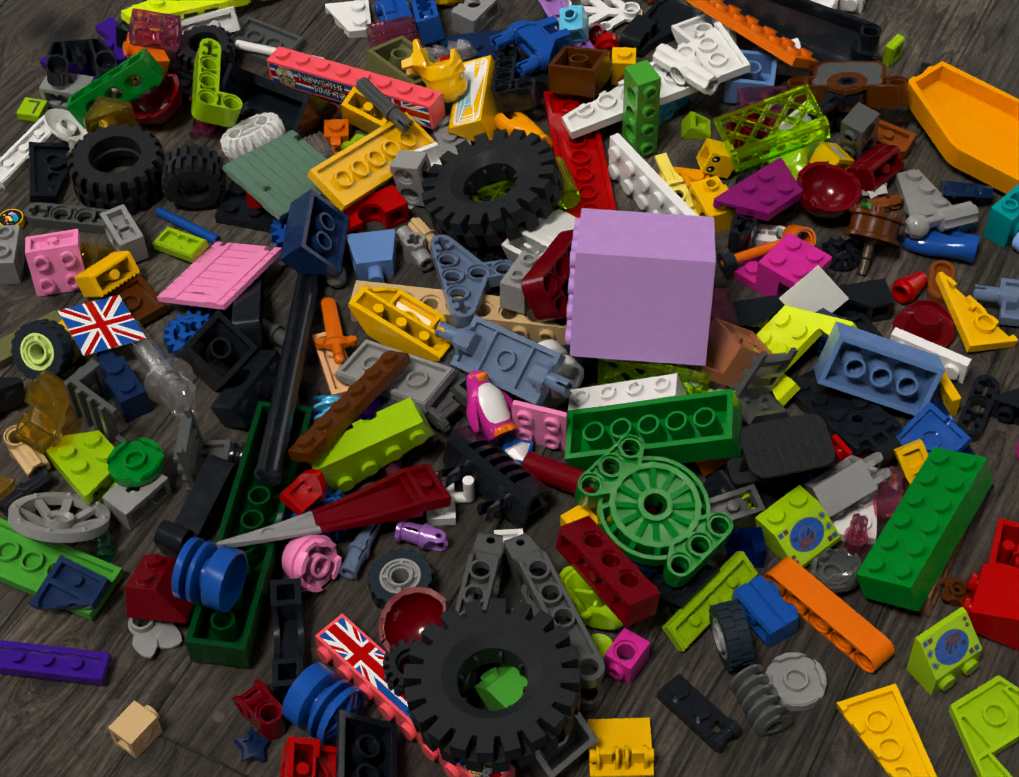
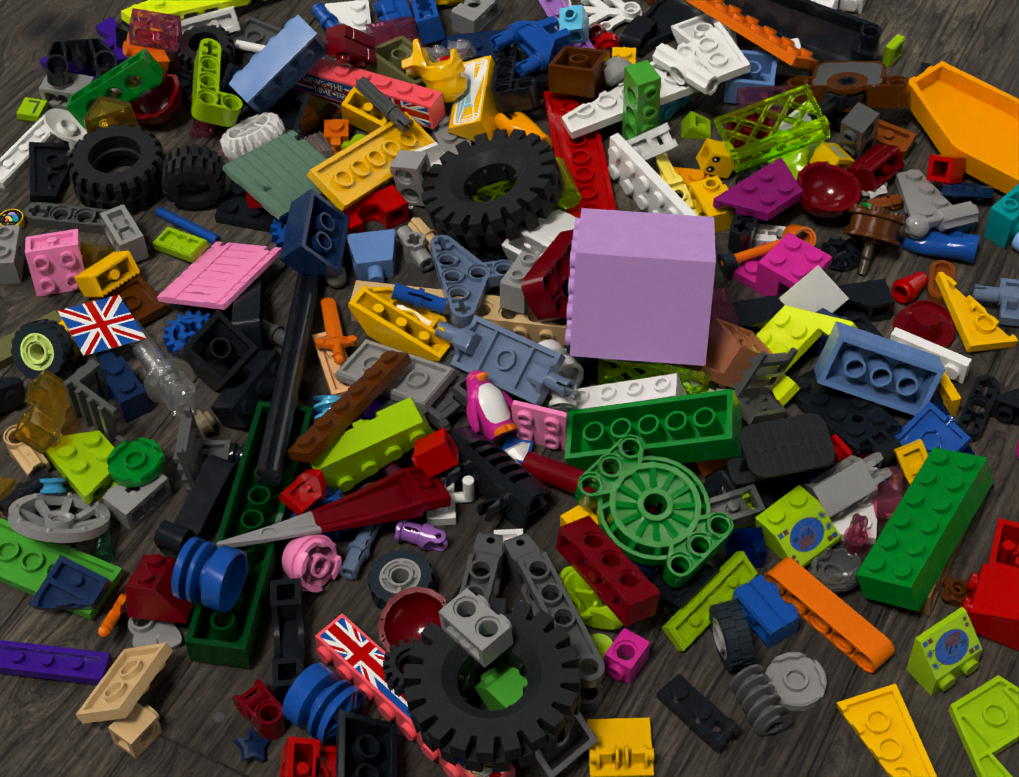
none -> dark azure bush [40,478,66,494]
none -> tan plate [76,642,173,724]
none -> orange sword [98,553,153,637]
none -> dark tan plate [194,409,217,436]
none -> medium blue brick [228,15,326,114]
none -> blue pin [311,3,339,31]
none -> dark red brick [326,23,375,69]
none -> blue pin [391,282,447,315]
none -> red brick [412,427,459,478]
none -> light grey brick [438,588,513,668]
none -> white wheel [549,385,577,413]
none -> light grey cone [603,56,632,87]
none -> white plate [626,122,678,160]
none -> red brick [926,154,966,184]

